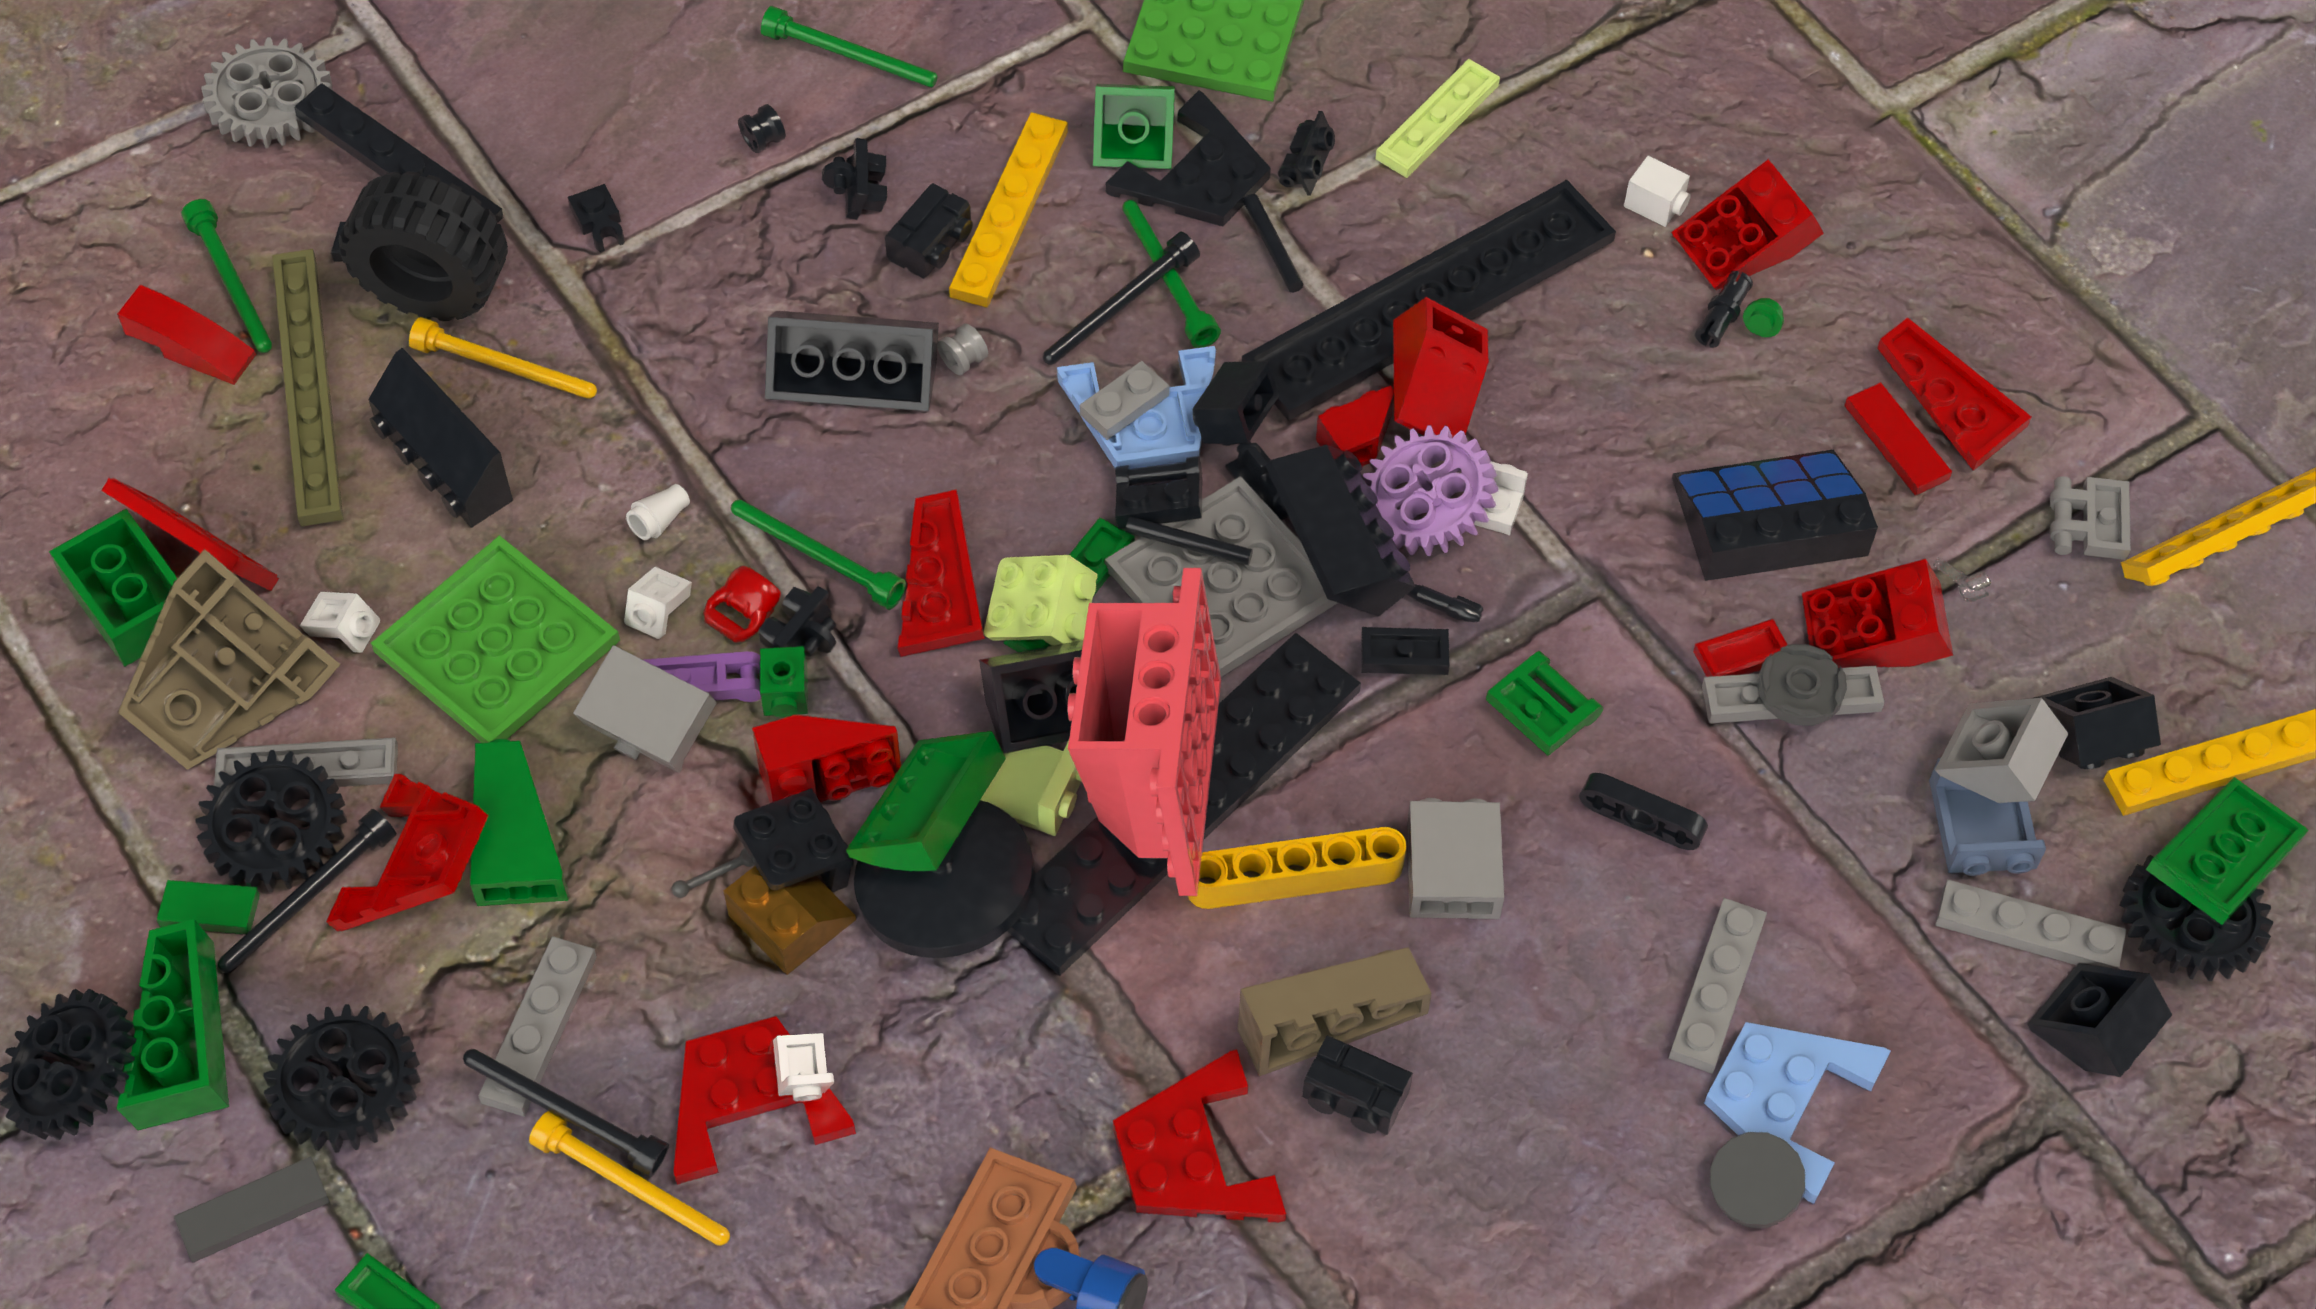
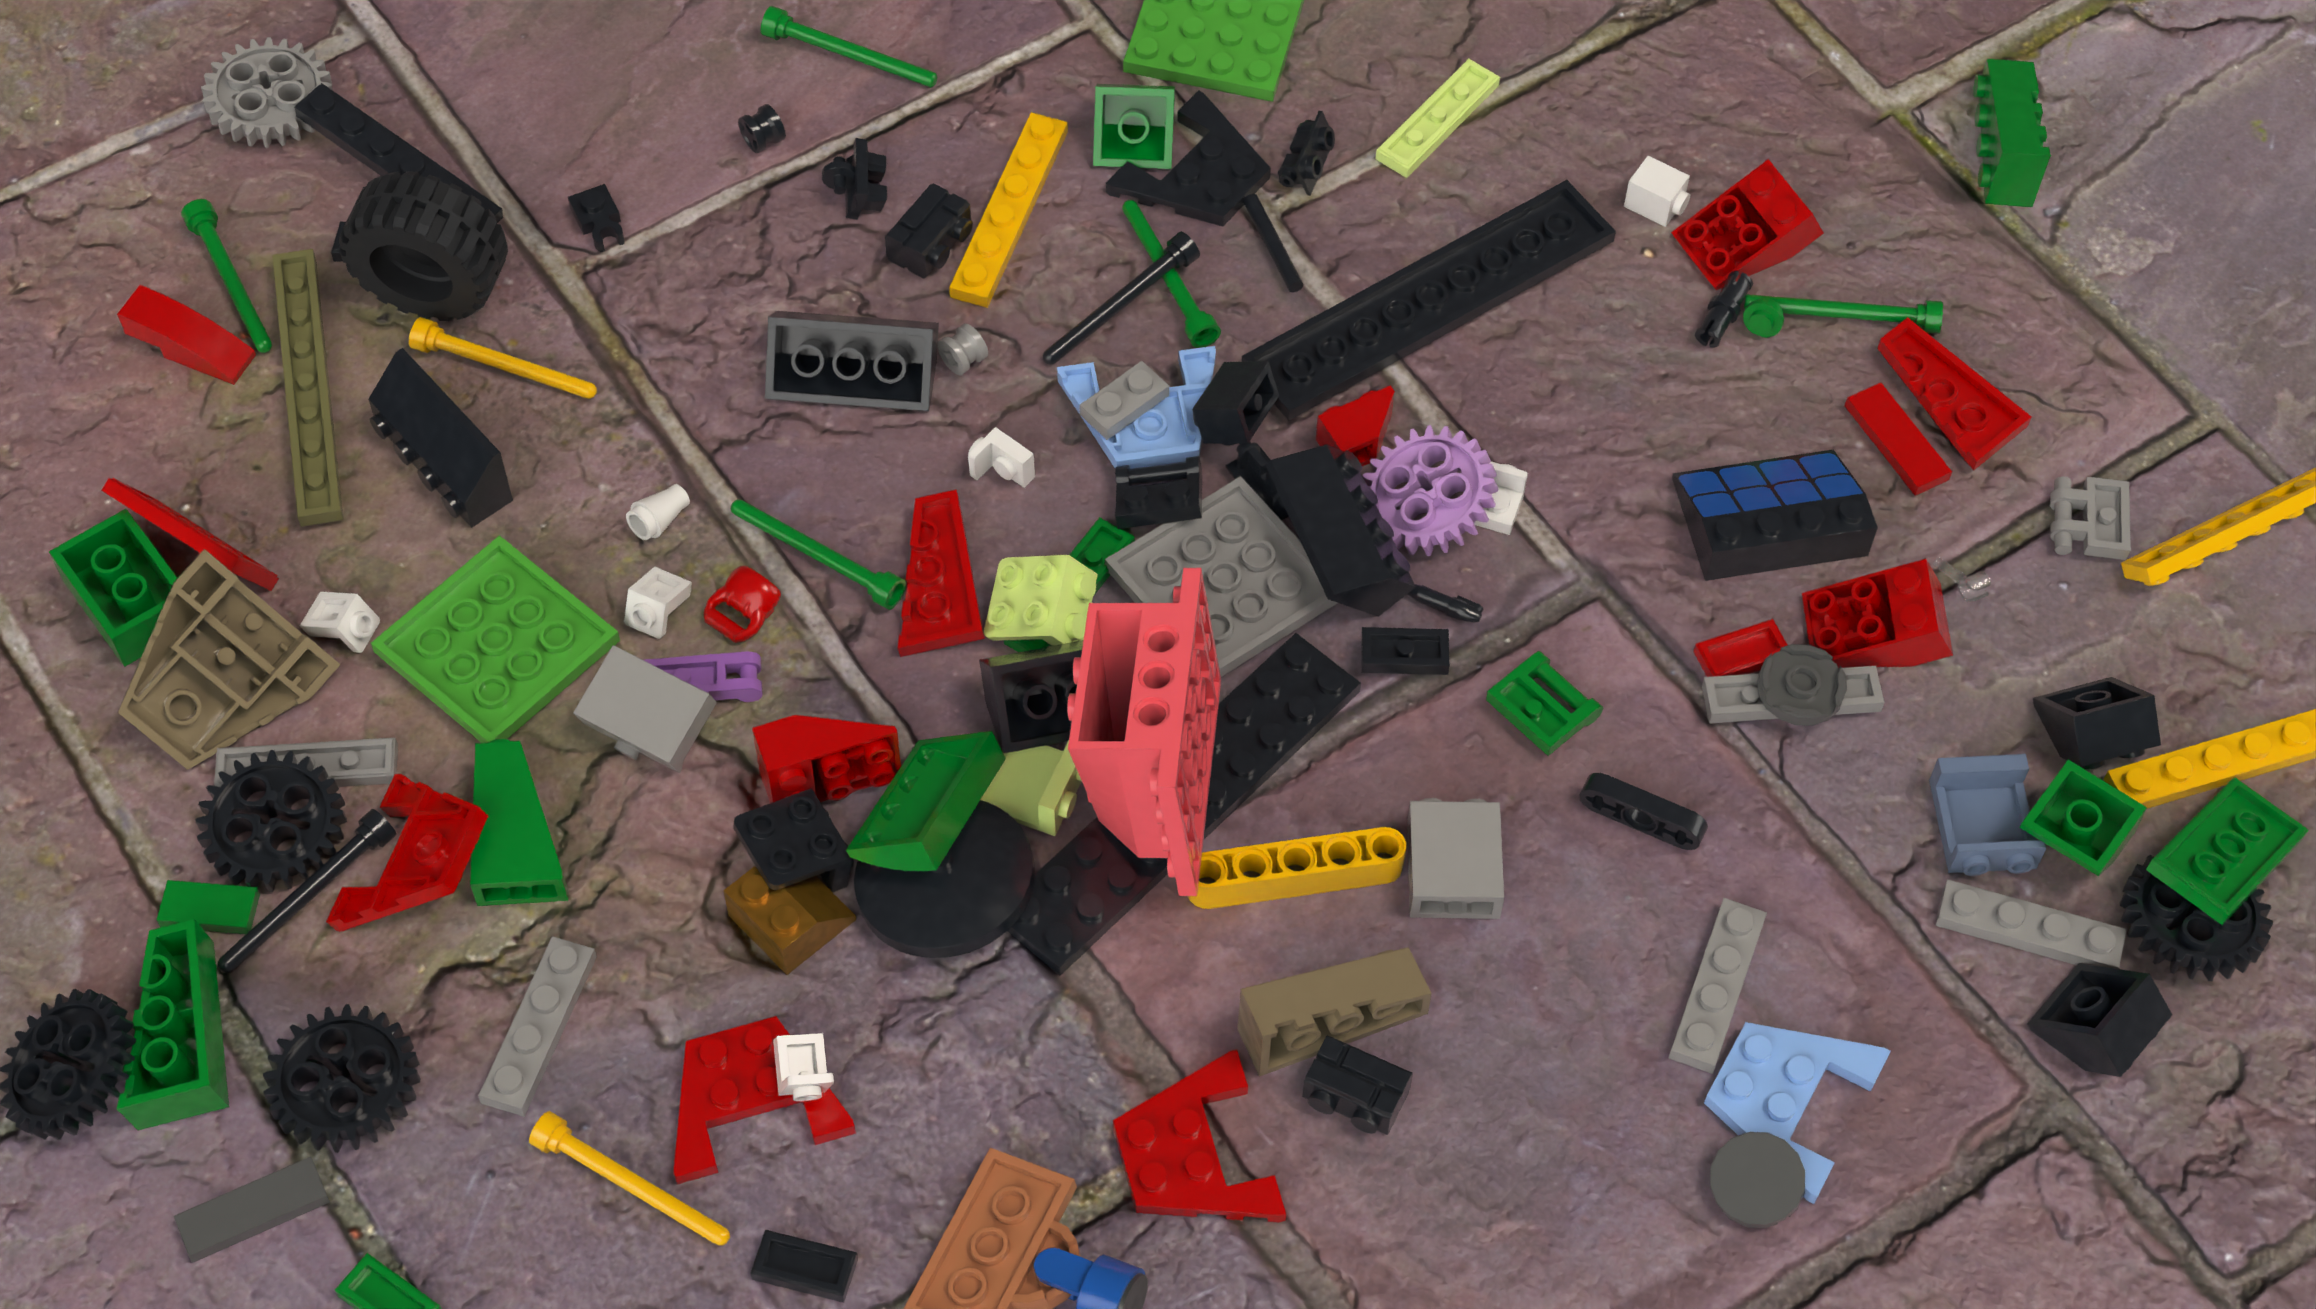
black piece [463,1049,669,1177] -> none
dark grey hinge [671,848,755,898] -> none
black hips [759,586,836,657] -> none
green brick [760,647,808,718] -> none
black bar [1126,516,1253,566] -> none
red slope [1393,297,1489,438] -> none
light grey slope [1935,698,2068,803] -> none
none -> black tile [750,1230,858,1303]
none -> white bracket [968,427,1035,488]
none -> green piece [1744,294,1943,334]
none -> green wedge [1973,59,2051,207]
none -> green slope [2020,760,2147,876]

